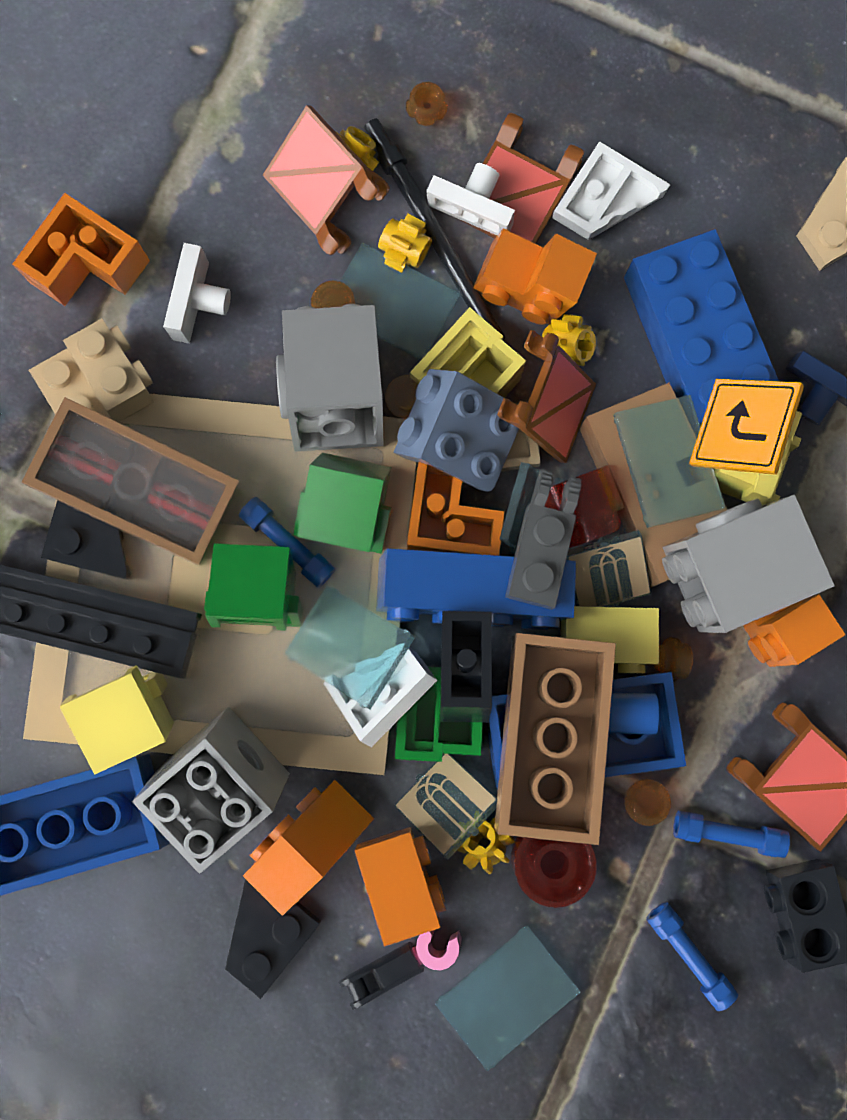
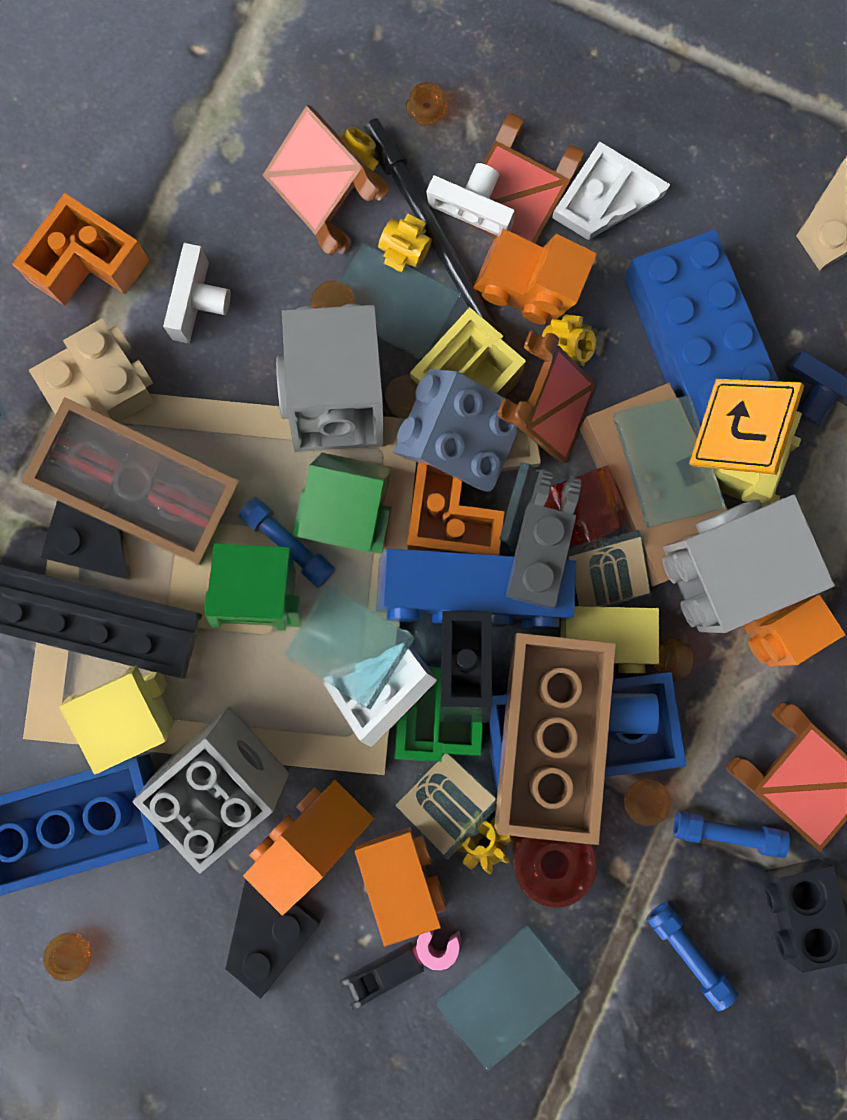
none -> clear orange plate [43,932,91,982]

